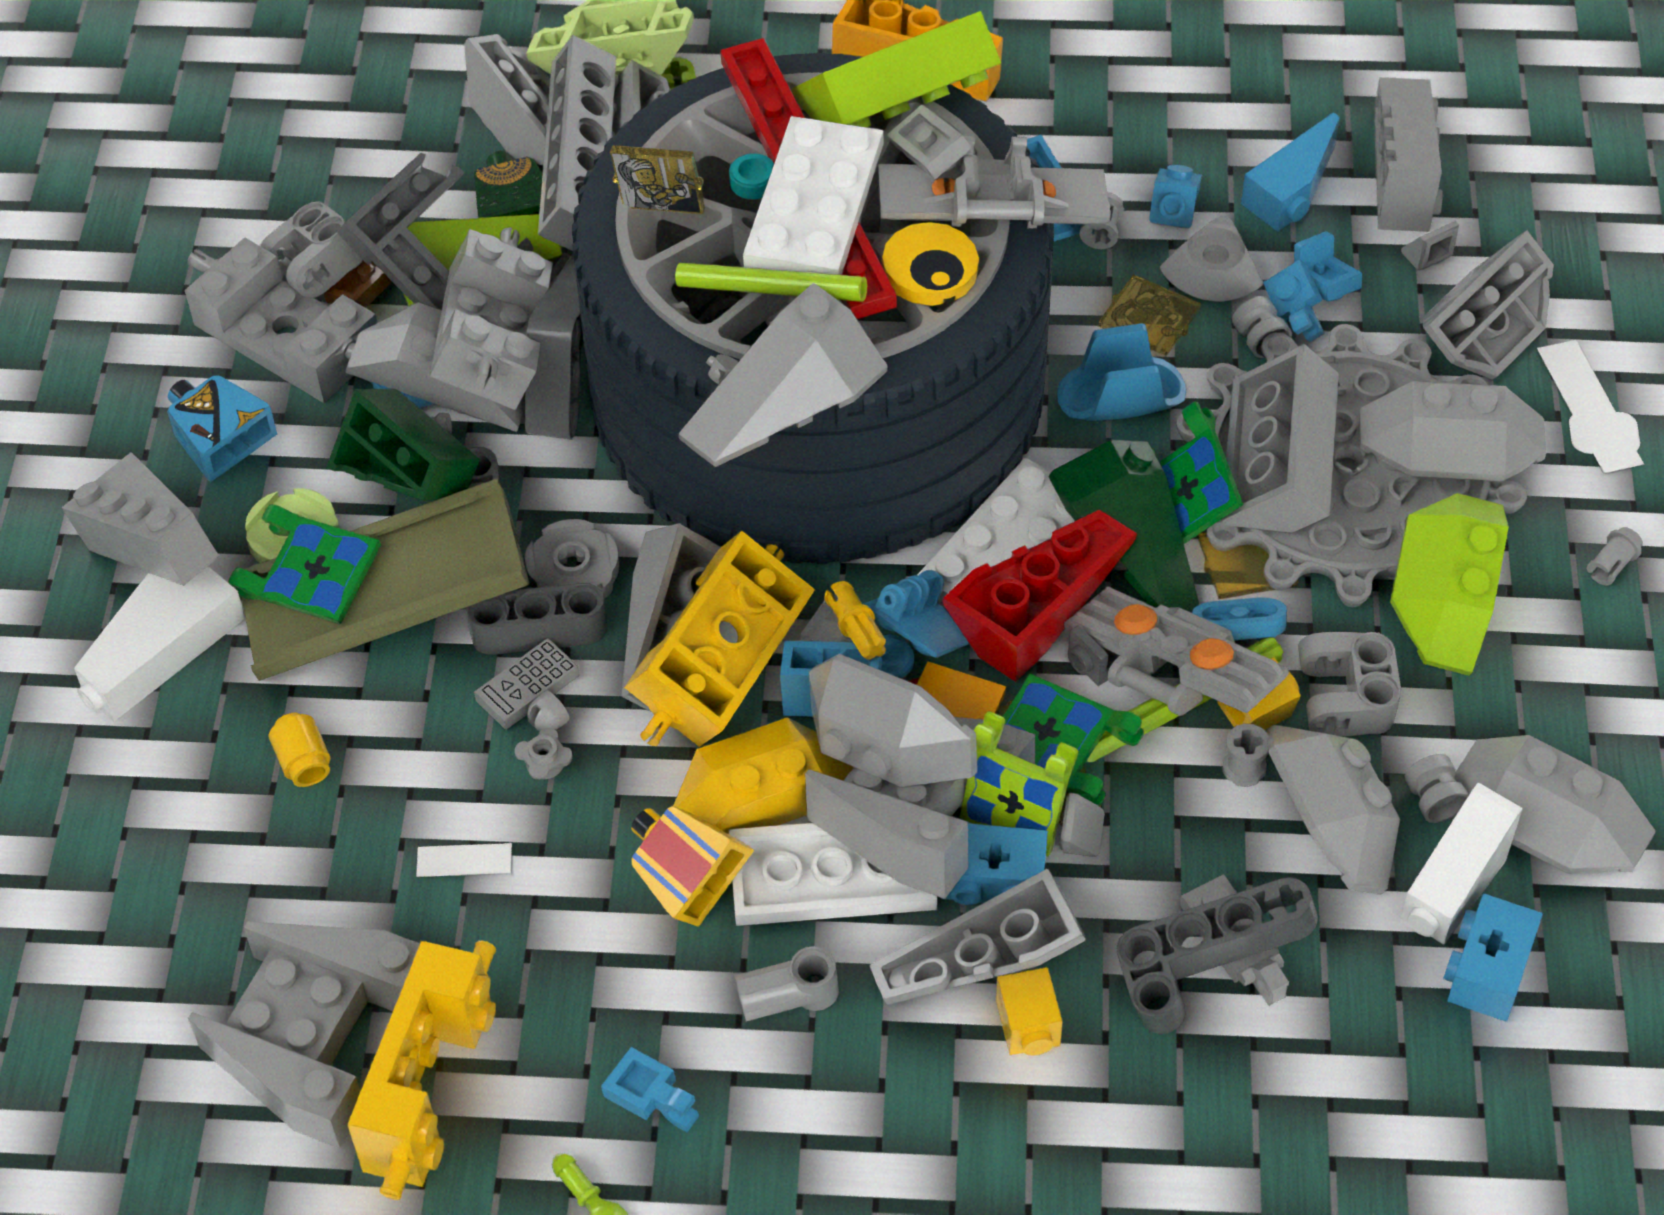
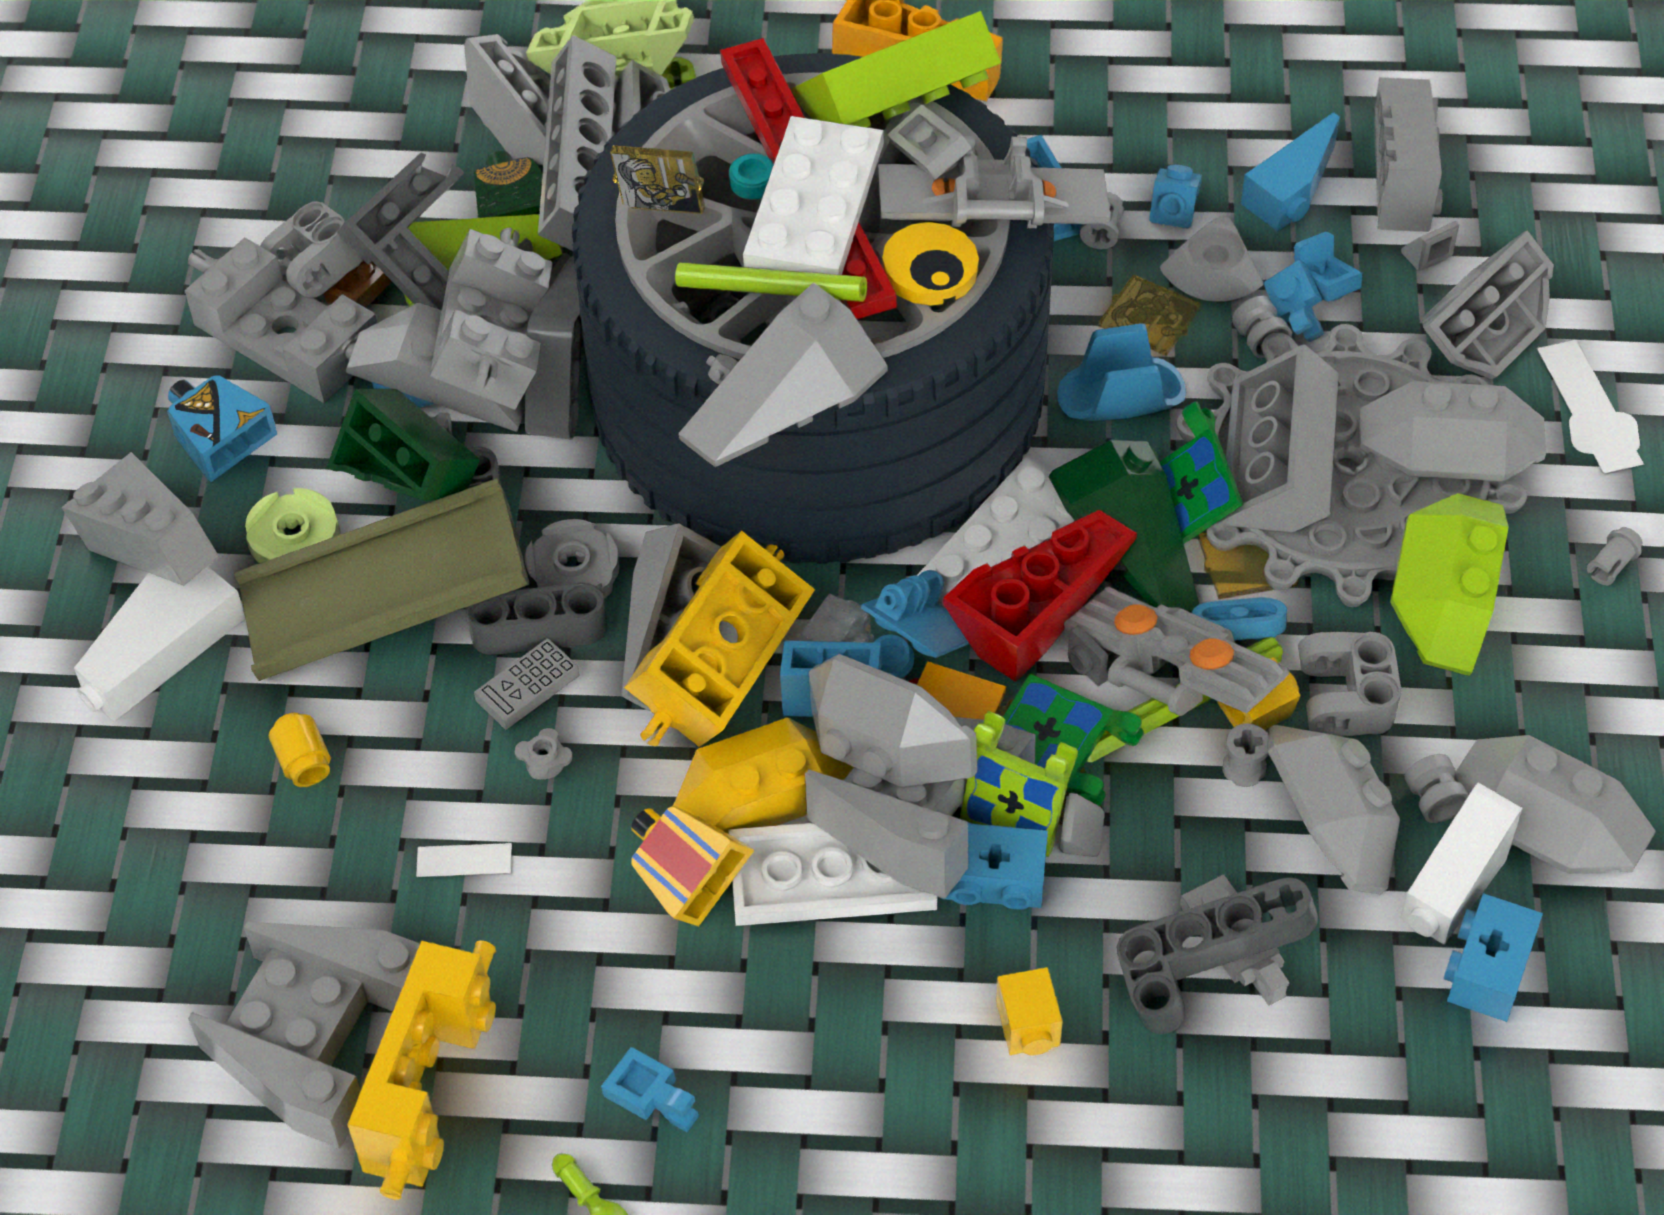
green flag [228,504,382,625] -> none
light grey hinge [527,690,570,732] -> none
light grey piece [734,946,839,1021] -> none
yellow axle [824,581,886,660] -> none
light grey wedge [869,869,1087,1005] -> none

